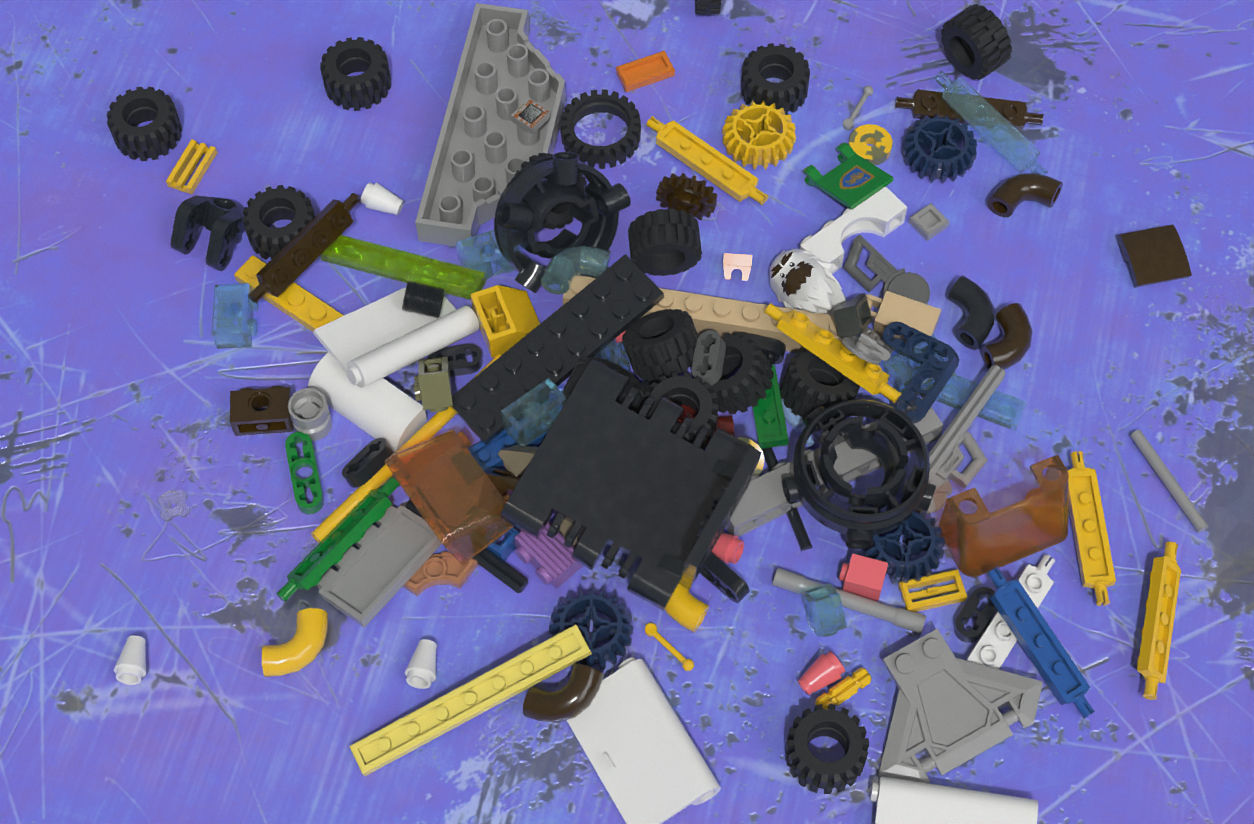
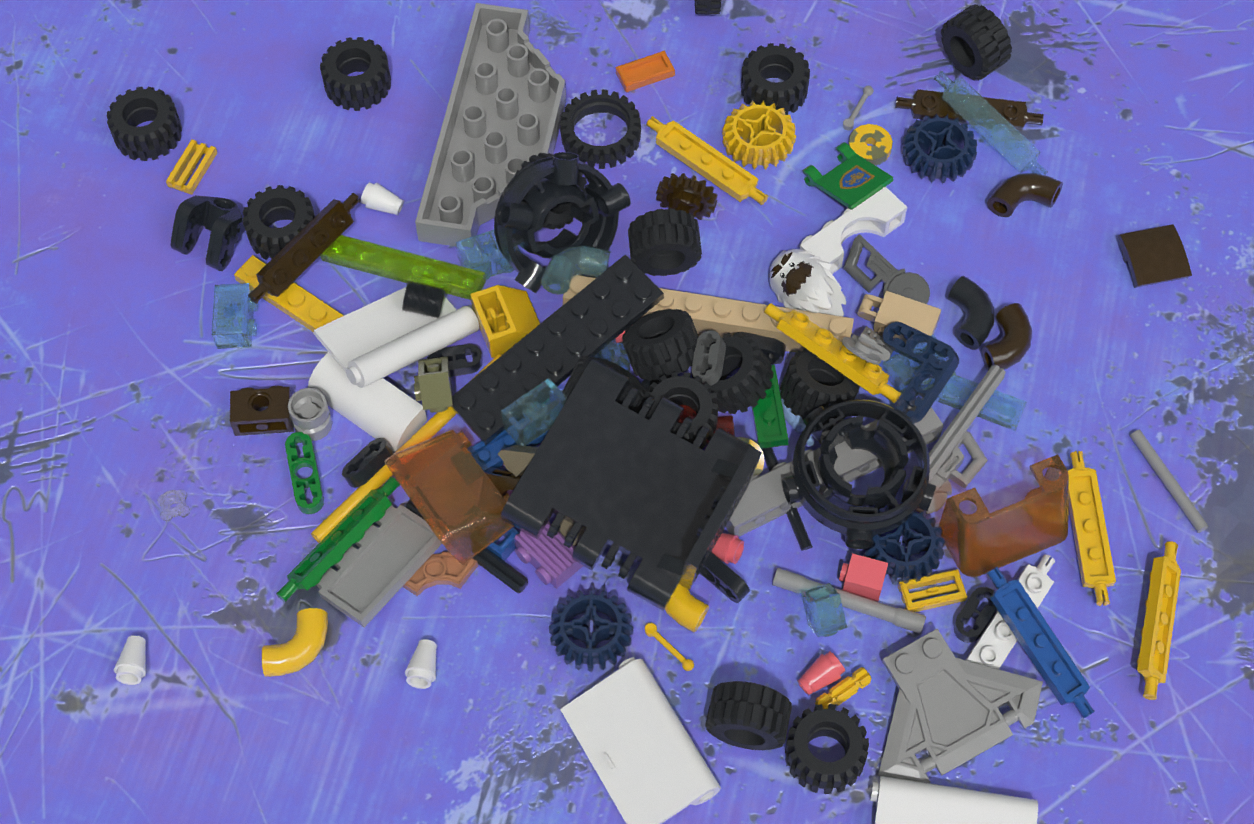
light yellow tile [349,625,592,776] -> none
tile [511,98,550,135] -> none
dark brown cylinder [523,664,604,723] -> none
tile [723,253,752,281] -> none
pearl dark grey slope [833,293,873,338] -> none
light grey tile [909,203,949,241] -> none
none -> black tyre [705,681,792,750]

